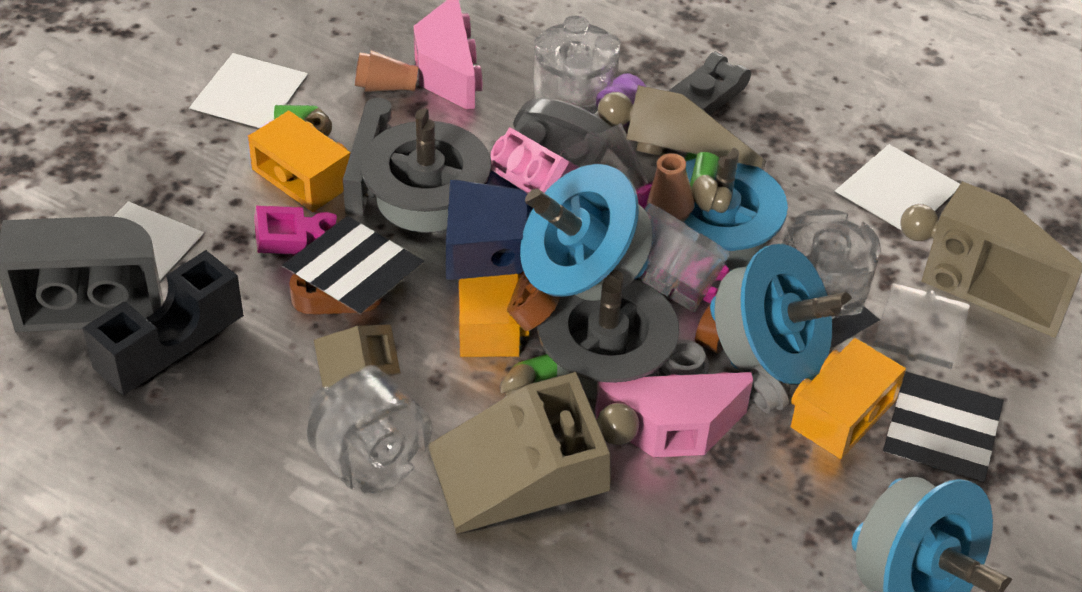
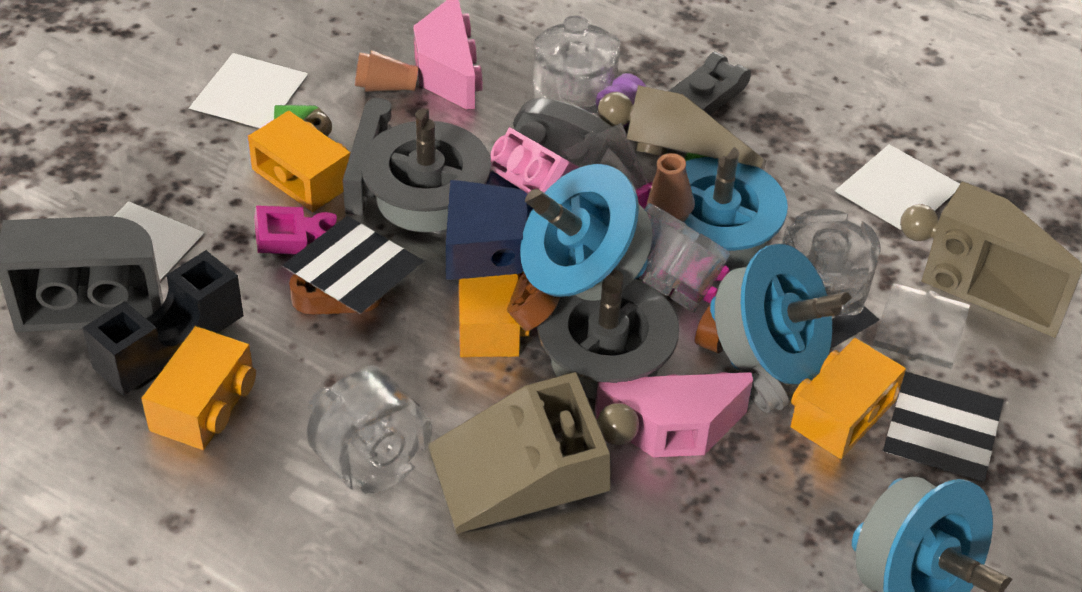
dark tan panel [314,324,401,388] -> none
arm [500,354,557,397] -> none
light grey plate [659,340,709,376] -> none
dark tan arm [690,152,732,213] -> none
none -> light orange brick [141,326,256,451]

